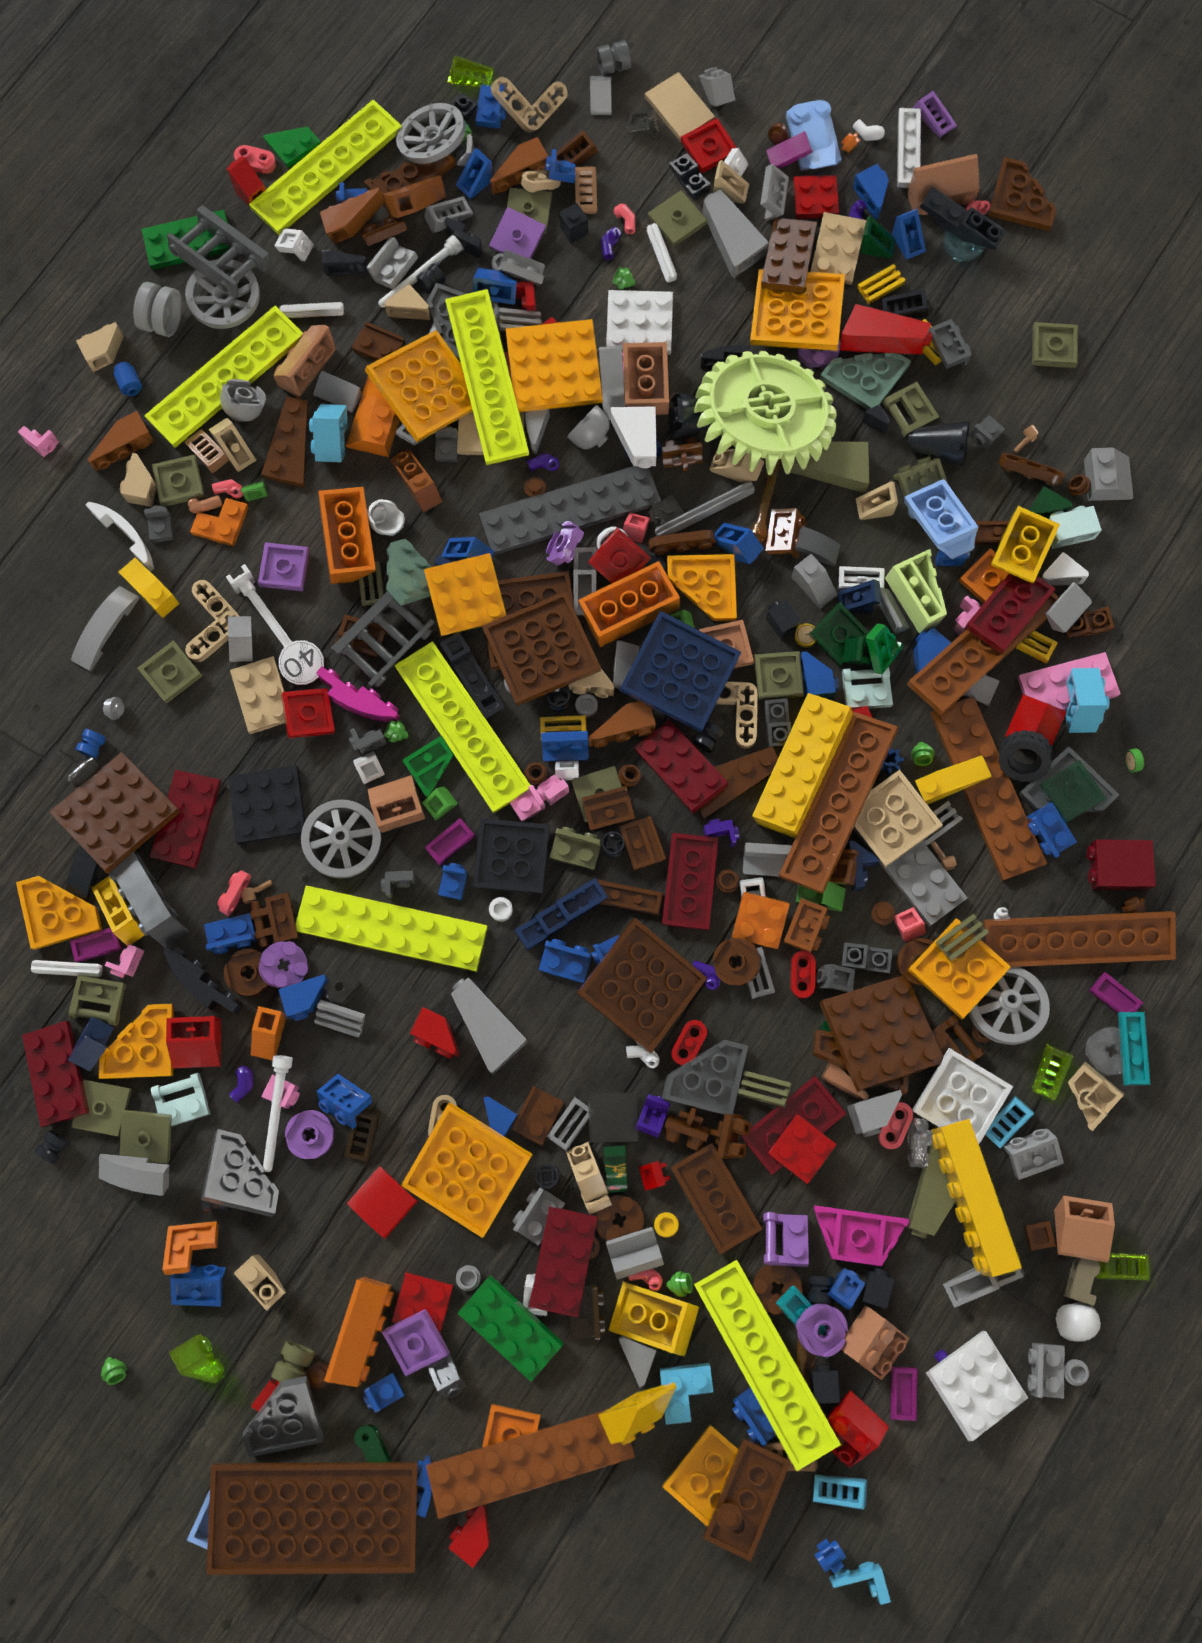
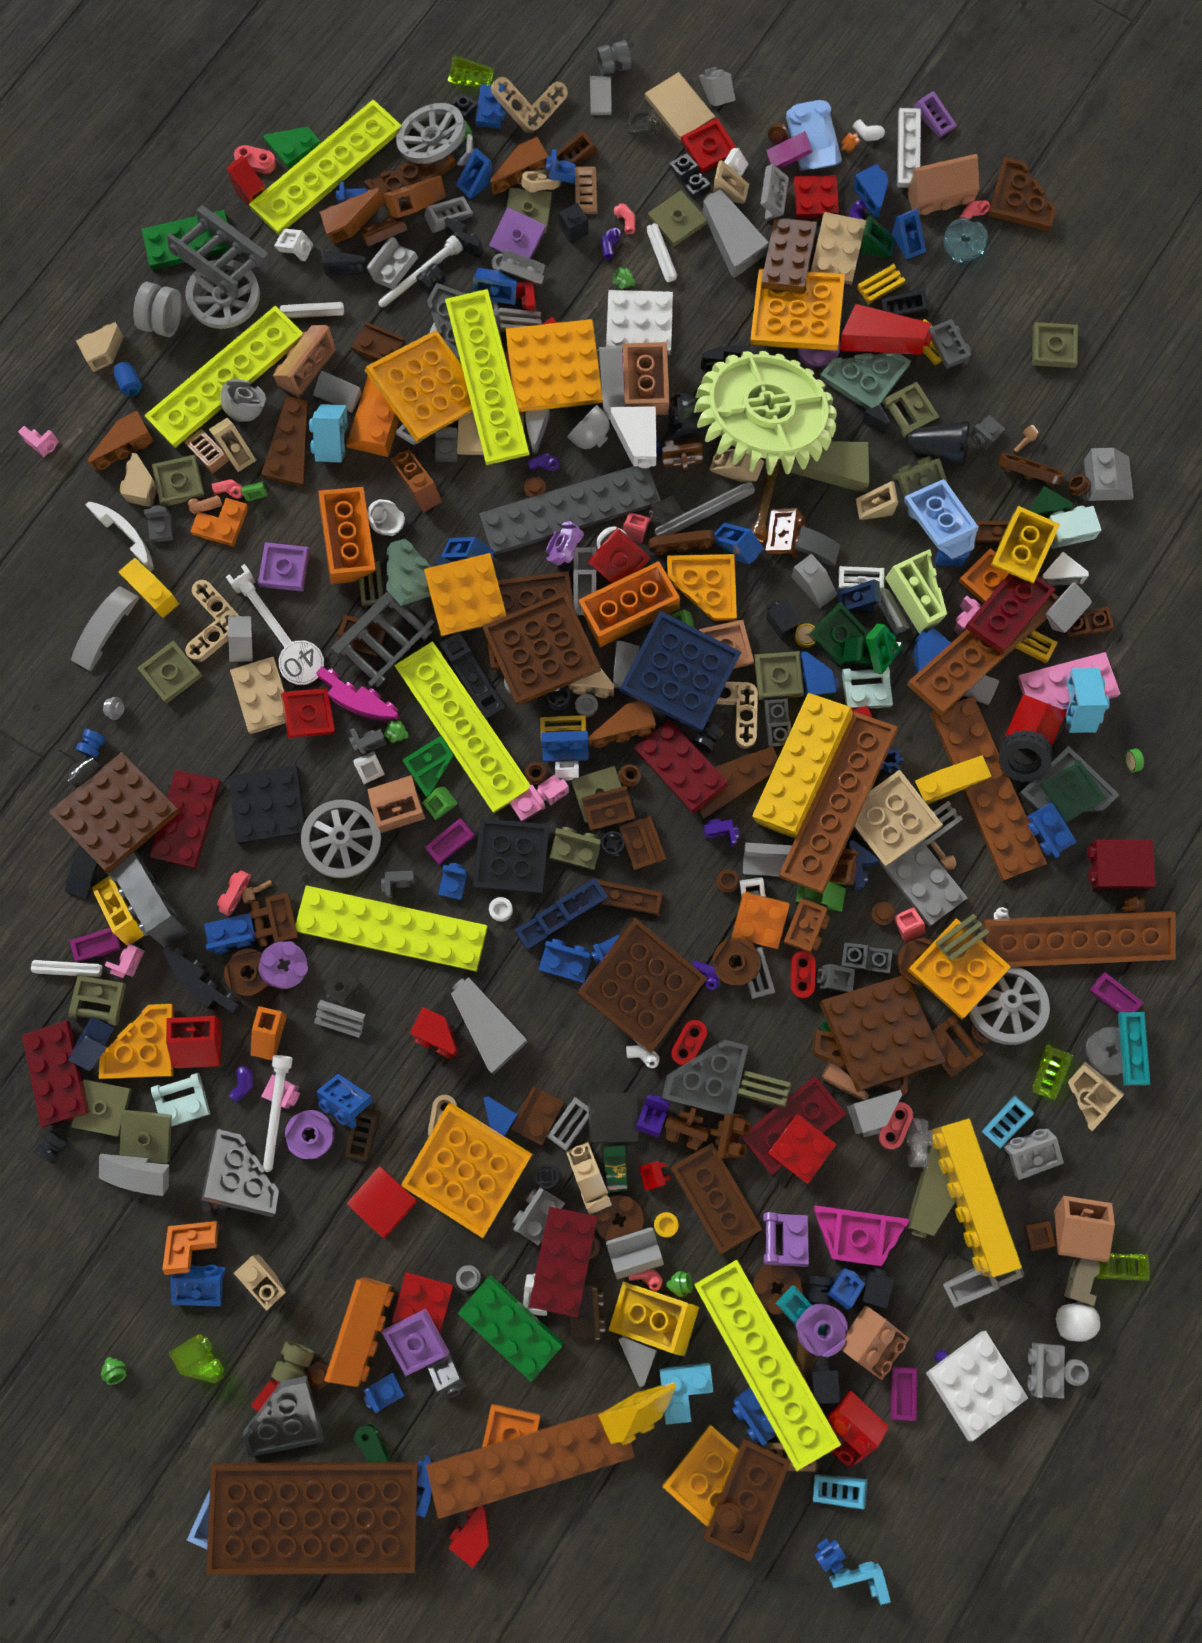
light orange plate [16,876,102,950] -> none
blue slope [278,974,330,1021] -> none
tan slope [385,284,431,320] -> none
dark red plate [662,833,718,931] -> none
bright green plate [911,742,935,766] -> none
white plate [912,1048,1013,1144] -> none
black slope [920,187,1006,250] -> none

